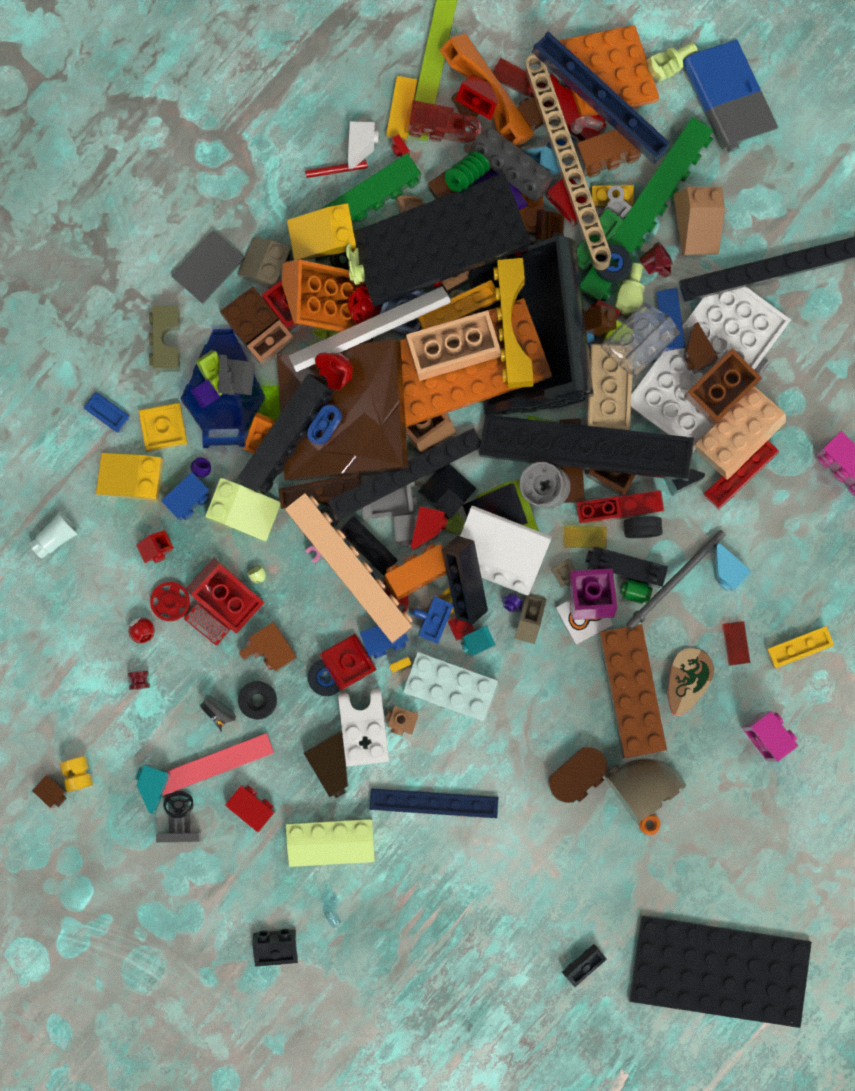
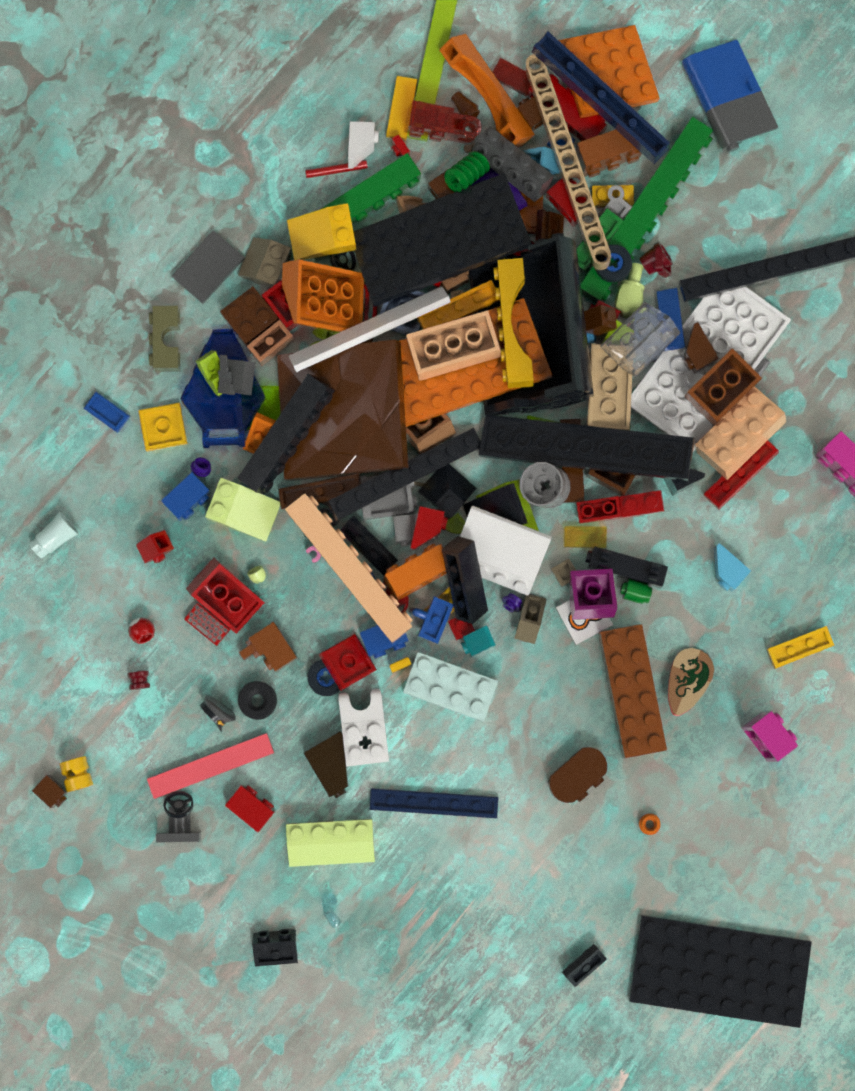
yellow slope [96,453,164,502] -> none
teal slope [135,765,171,814] -> none
red wheel [150,582,190,622] -> none
dark purple tile [191,380,220,409] -> none
blue plate [307,405,342,445] -> none
red piece [315,352,353,390] -> none
yellowish green plate [346,243,365,285] -> none
red wheel [348,286,381,324] -> none
medium nougat brick [385,706,419,736] -> none
red slope [455,74,498,120] -> none
clear arm [571,116,603,134] -> none
dark tan brick [605,758,686,822] -> none
black tyre [624,516,663,538] -> none
dark grey bar [626,530,726,630] -> none
yellowish green piece [646,42,698,82] -> none
medium nougat slope [673,187,725,255] -> none
clear red tile [722,621,751,666] -> none

